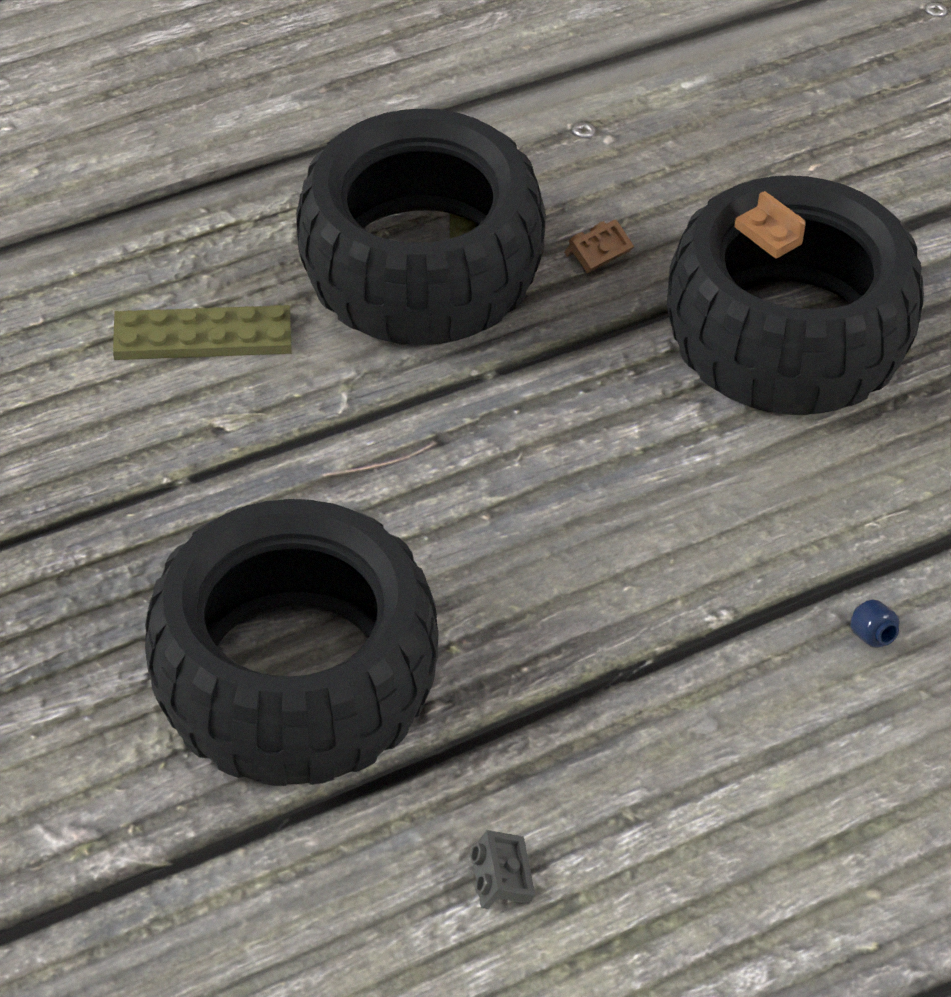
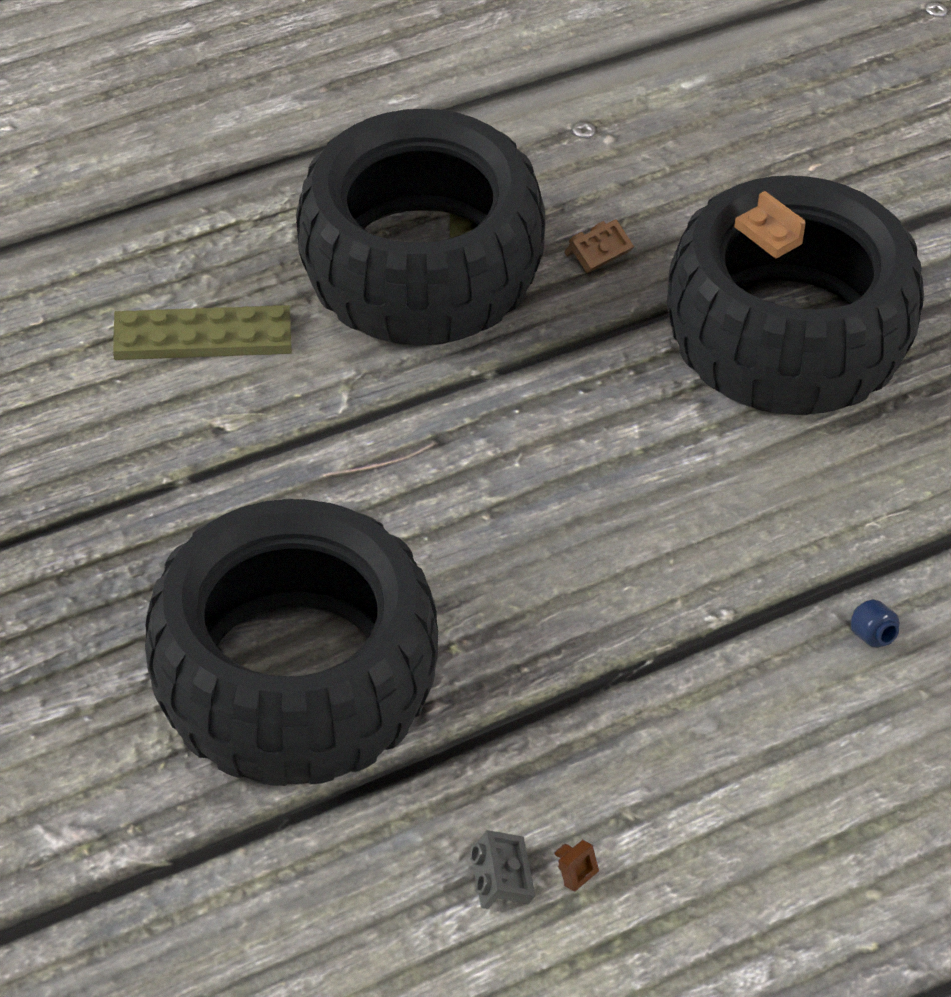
none -> reddish brown tile [554,840,599,892]

